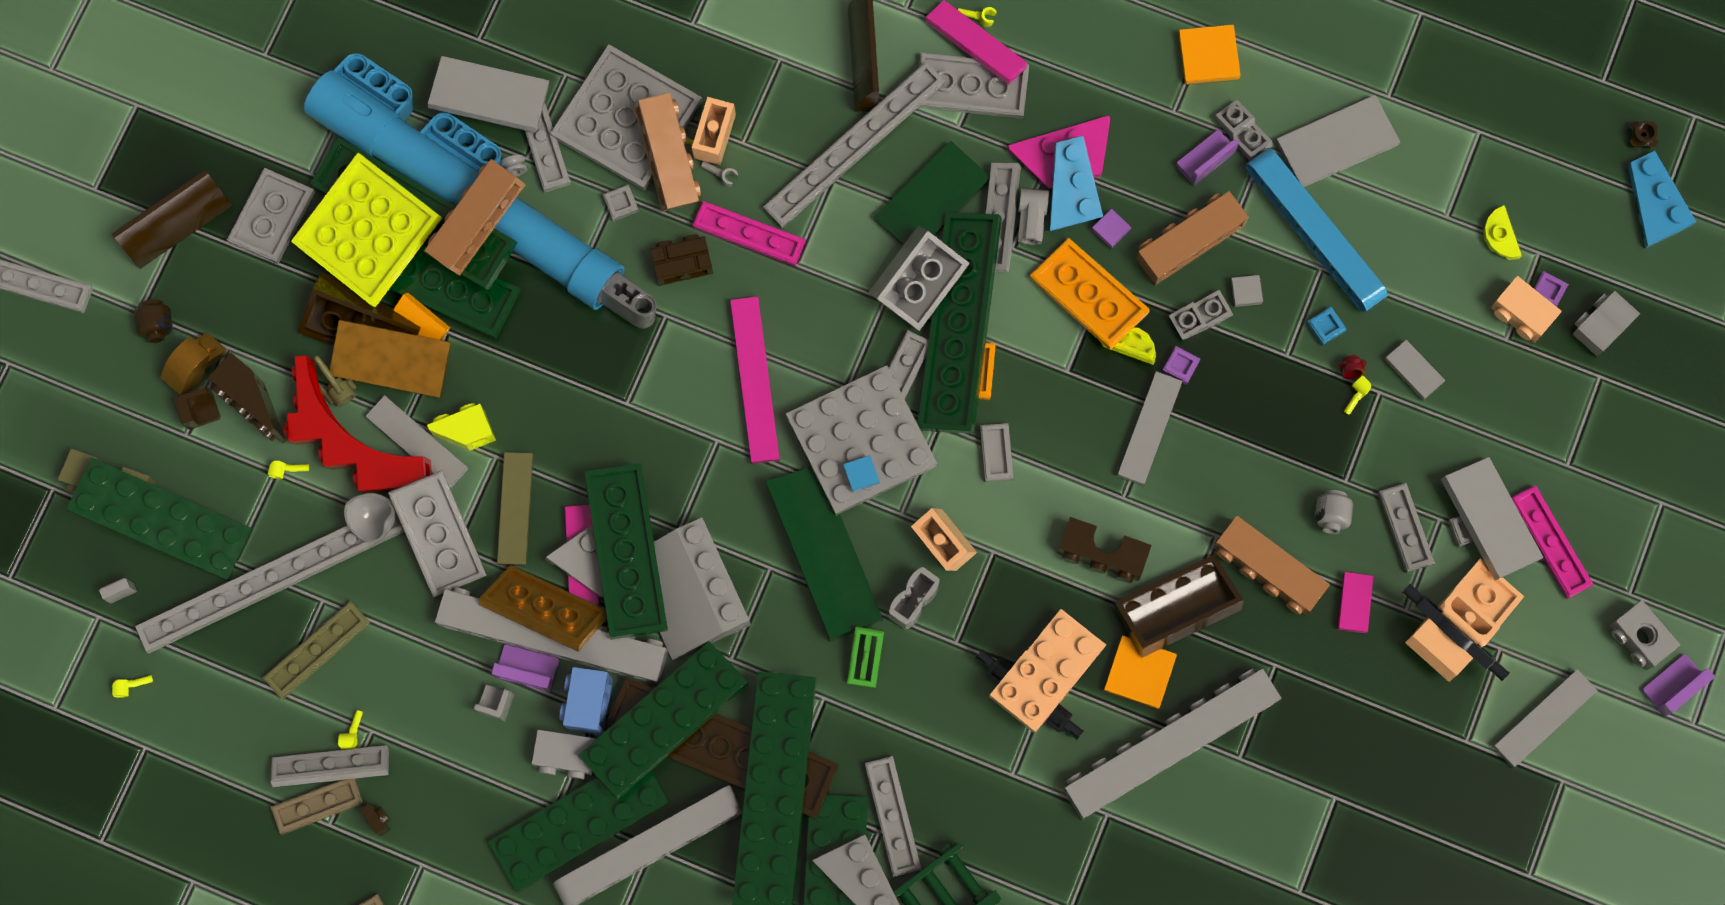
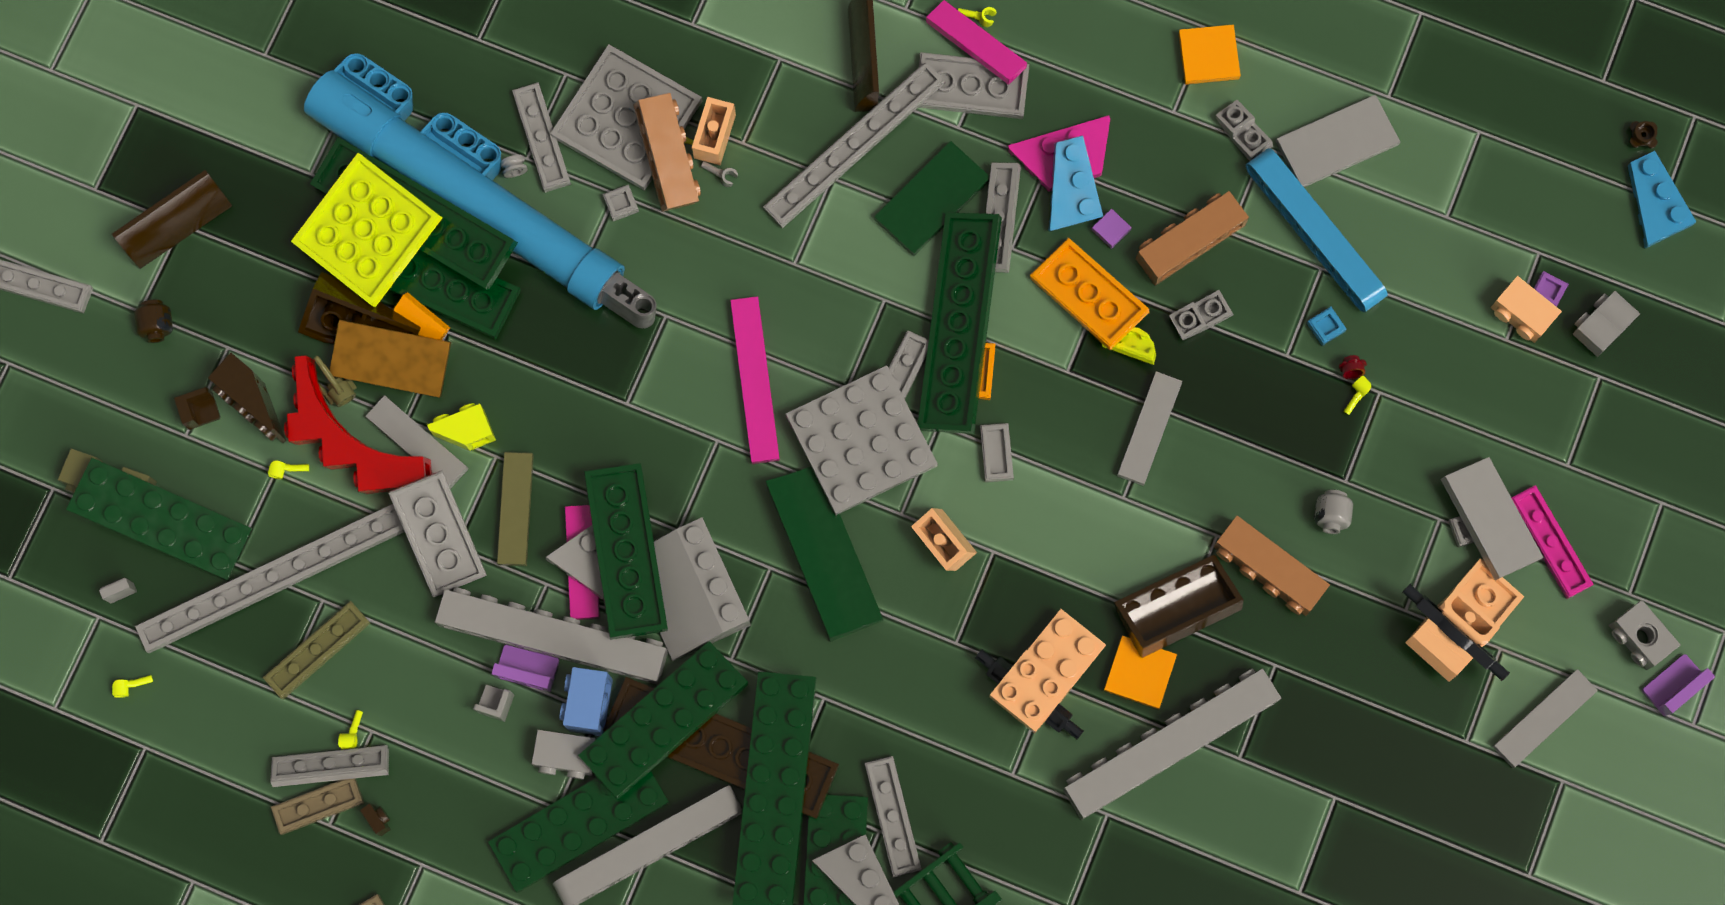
pearl gold brick [160,333,227,396] -> none
light grey tile [227,168,315,264] -> none
light grey helmet [344,493,395,543] -> none
medium nougat brick [424,159,526,275] -> none
light grey tile [428,56,549,133] -> none
pearl gold tile [479,565,607,652] -> none
dark brown brick [651,234,713,286] -> none
dark pink tile [692,201,806,267] -> none
dark azure tile [843,455,880,493] -> none
bright green tile [847,625,885,688] -> none
light grey slope [868,226,970,331] -> none
light grey brick [889,567,939,630] -> none
light grey piece [1018,188,1049,245] -> none
dark brown arch [1057,517,1152,583] -> none
medium lavender tile [1162,346,1200,385] -> none
medium lavender panel [1176,129,1239,186] -> none
light grey tile [1230,275,1263,307] -> none
dark pink tile [1337,572,1374,633] -> none
light grey tile [1378,483,1435,573] -> none
light grey tile [1384,340,1445,400] -> none
neon yellow plate [1483,205,1522,260] -> none

